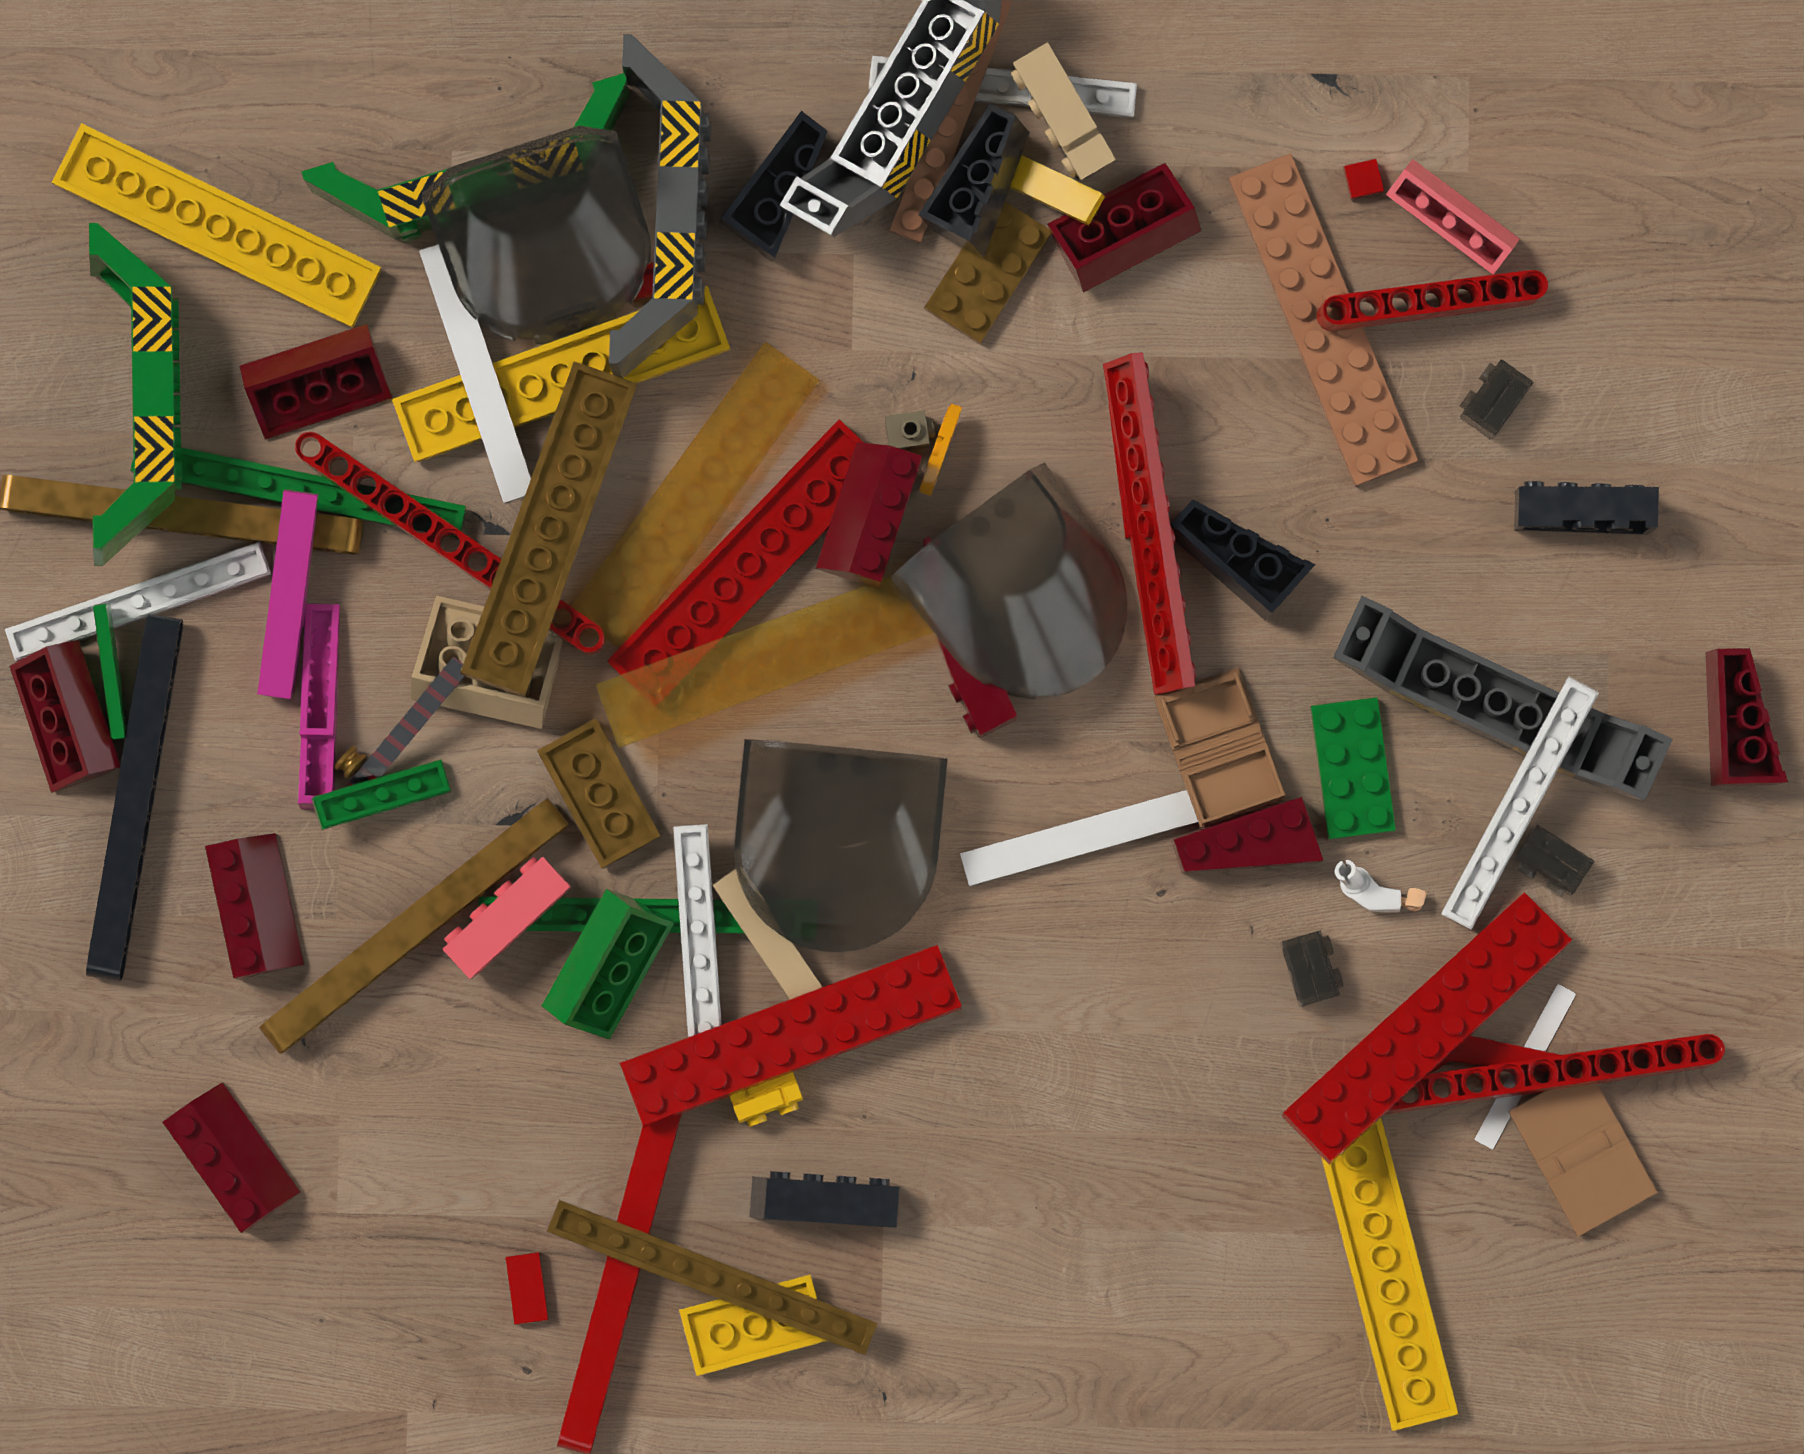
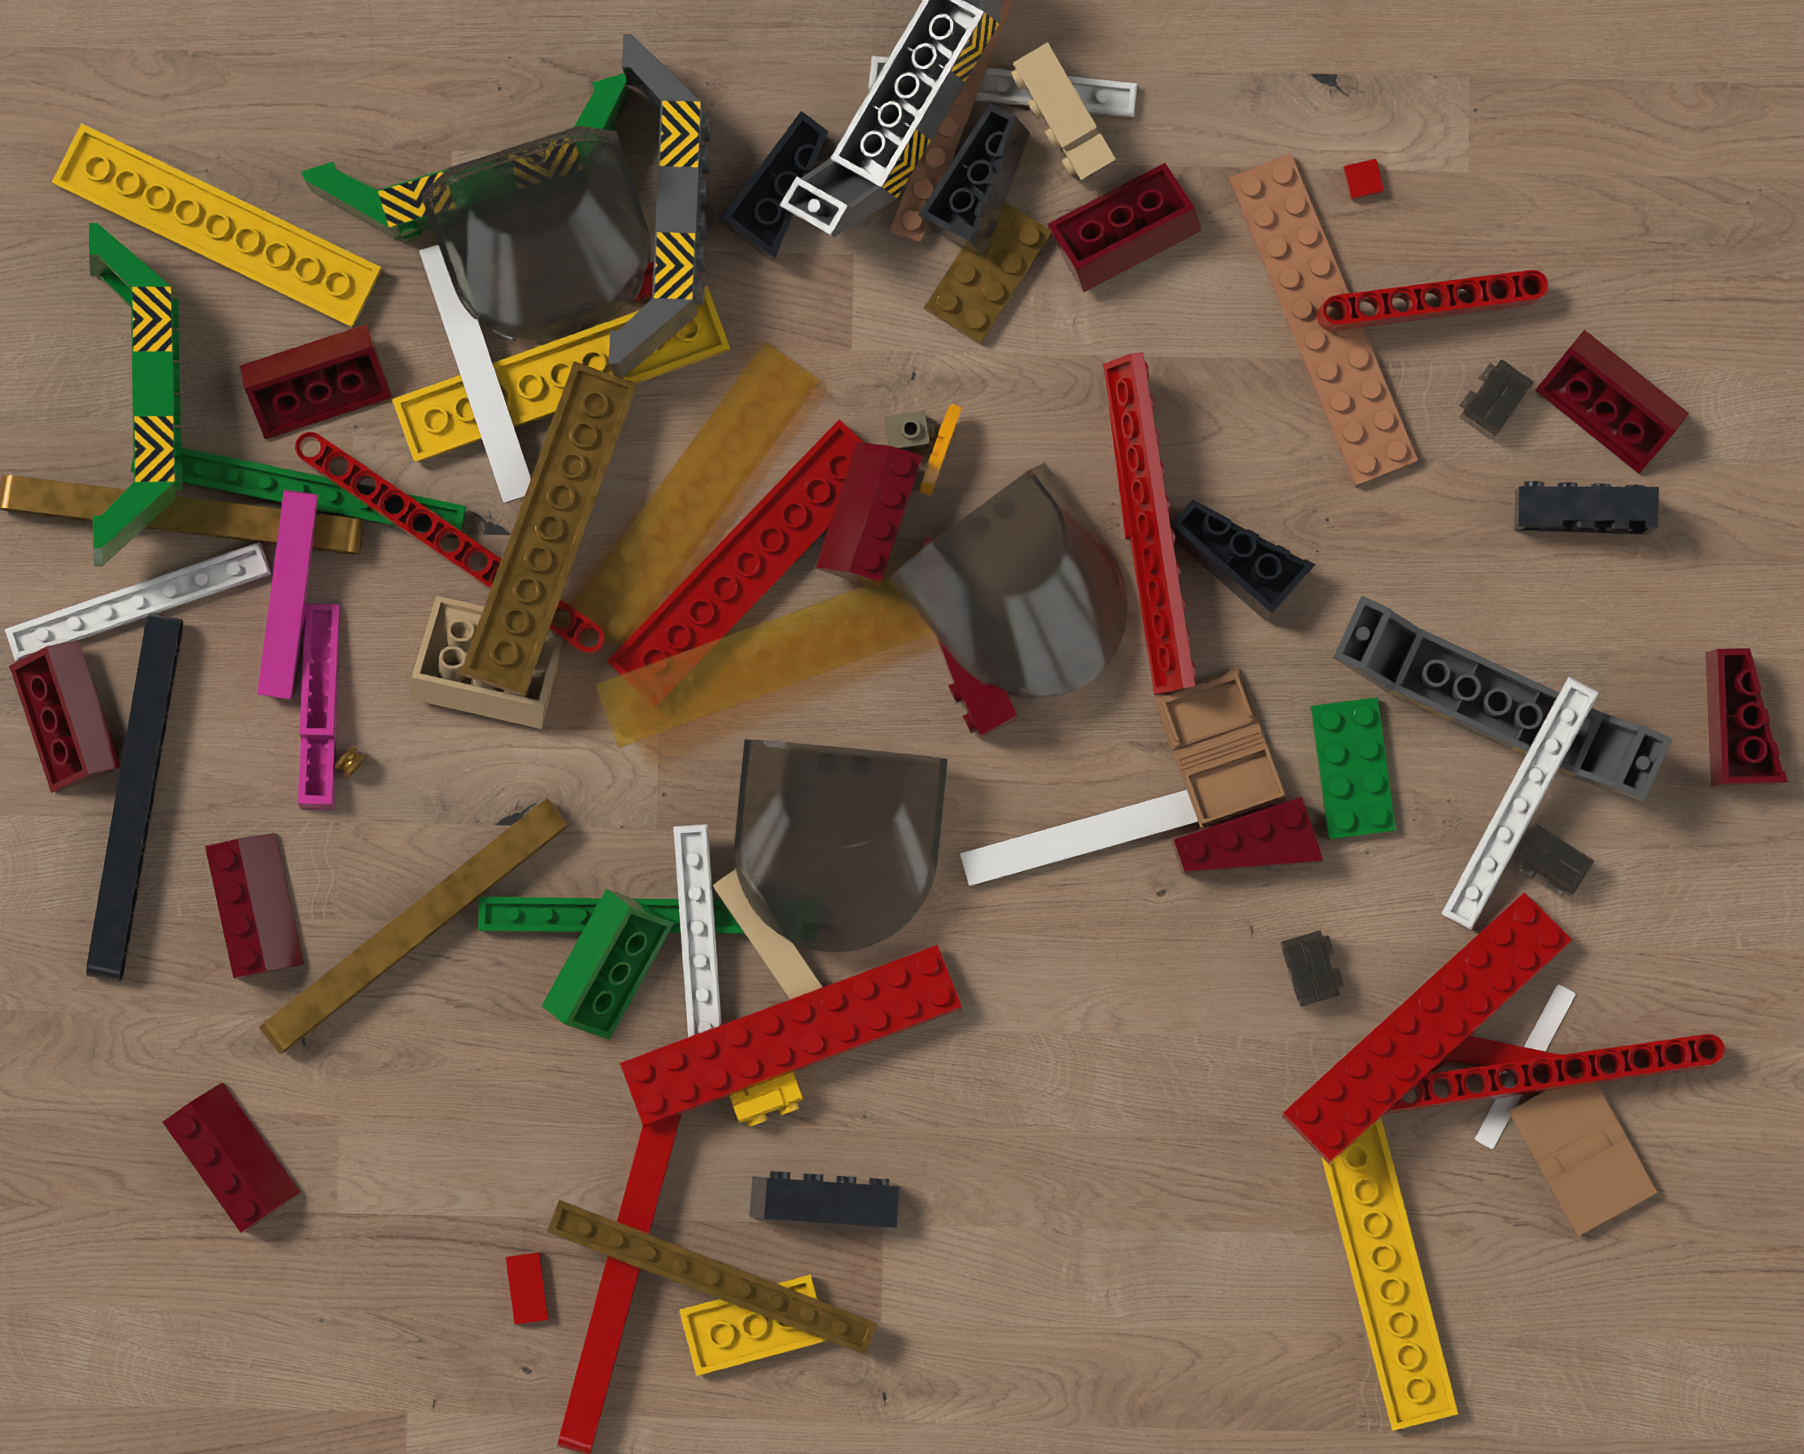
green tile [93,603,128,739] -> none
green tile [311,759,451,831] -> none
black sticker [348,657,465,786] -> none
coral brick [442,857,572,979] -> none
pearl gold plate [537,718,661,869] -> none
yellow tile [1010,155,1105,226] -> none
white arm [1335,860,1426,912] -> none
coral brick [1386,159,1520,275] -> none
none -> dark red slope [1535,329,1689,474]

